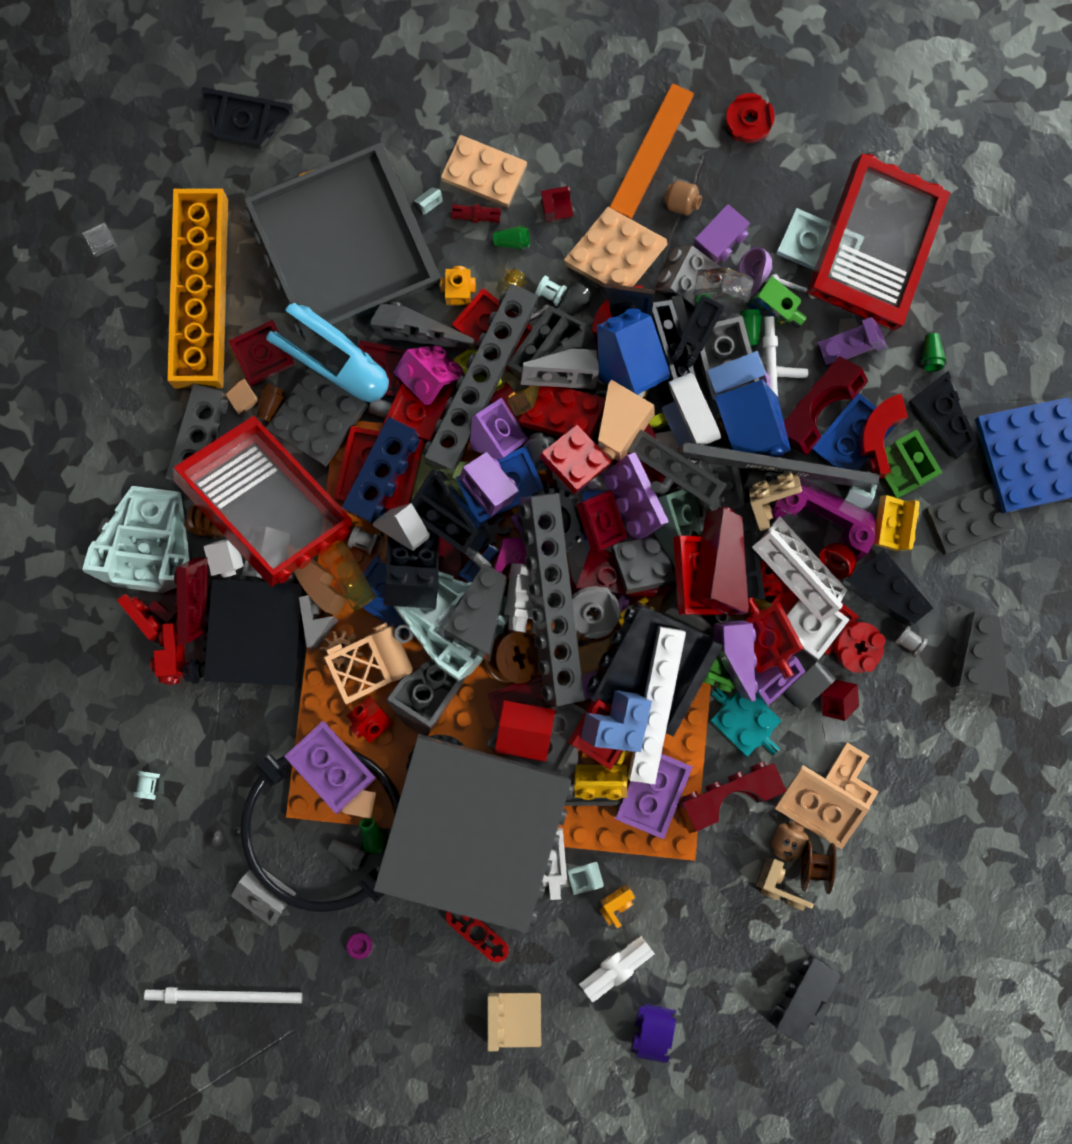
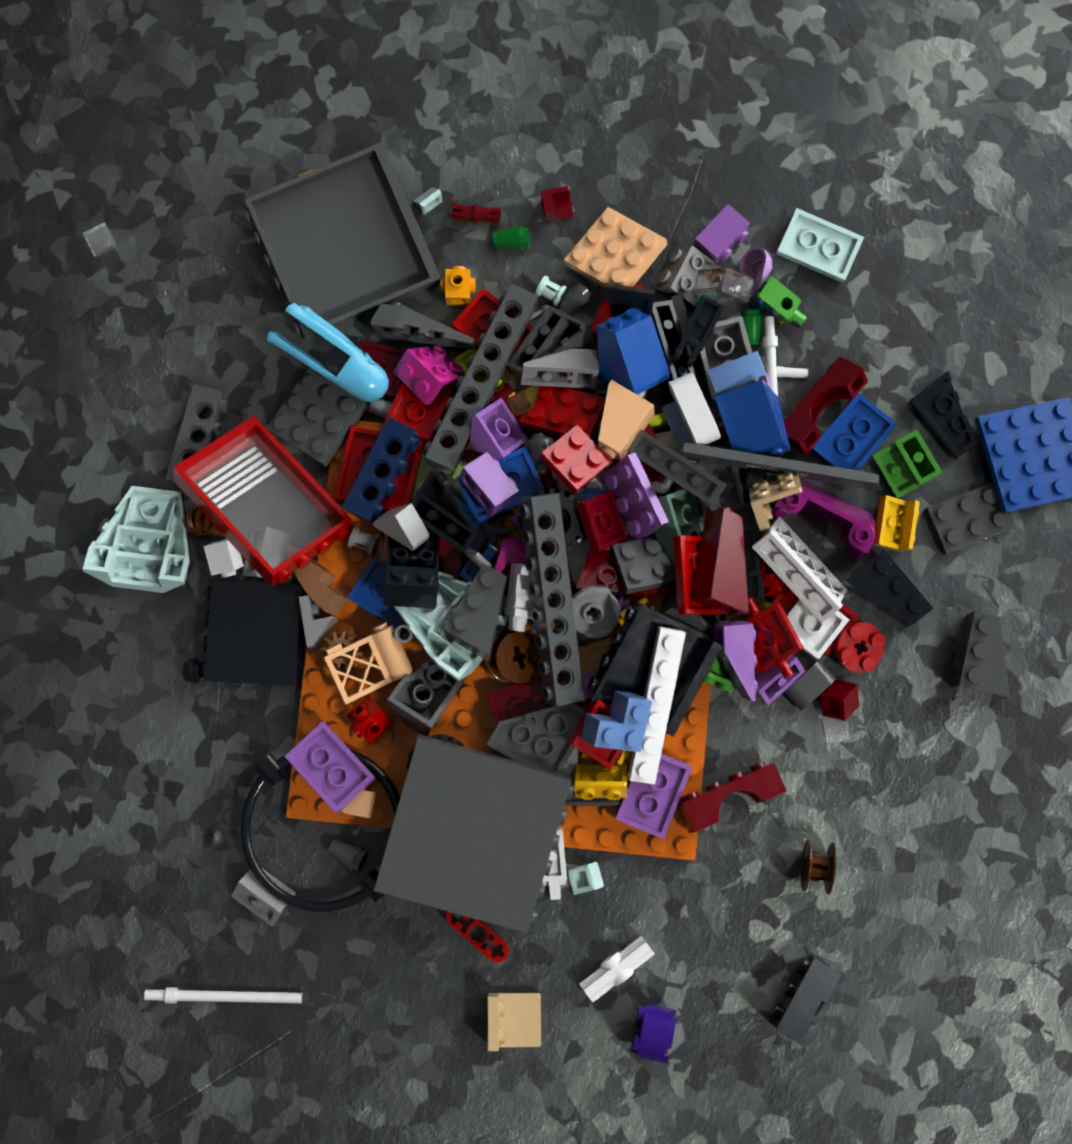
red plate [117,594,163,644] -> none
light aqua bush [133,771,160,800] -> none
dark red panel [148,589,177,624] -> none
red plate [150,623,186,685] -> none
light orange brick [168,189,228,388] -> none
dark red plate [174,557,208,644] -> none
black wing [201,87,294,149] -> none
light nougat slope [226,378,259,415] -> none
dark red plate [228,320,295,386] -> none
reddish brown cone [257,383,284,422] -> none
clear yellow plate [321,541,377,611] -> none
magenta tile [346,932,373,959] -> none
green cone [359,817,387,854] -> none
light nougat plate [441,135,527,208] -> none
red slope [495,701,555,762] -> none
clear yellow plate [504,267,527,288] -> none
light orange bracket [599,884,635,929] -> none
orange tile [610,83,694,220] -> none
medium nougat head [664,180,702,216] -> none
teal plate [709,688,782,758] -> none
red plate [725,93,775,143] -> none
tan bracket [756,857,814,911] -> none
white hinge [770,274,816,299] -> none
medium nougat head [771,821,809,862] -> none
light nougat plate [775,765,870,849] -> none
window [806,153,951,331] -> none
medium lavender bracket [818,317,887,366] -> none
red hair [819,543,856,580] -> none
light nougat plate [825,743,879,806] -> none
light aqua slope [845,484,878,510] -> none
red arch [859,393,908,479] -> none
light grey bush [894,625,928,658] -> none
green cone [921,333,946,372] -> none

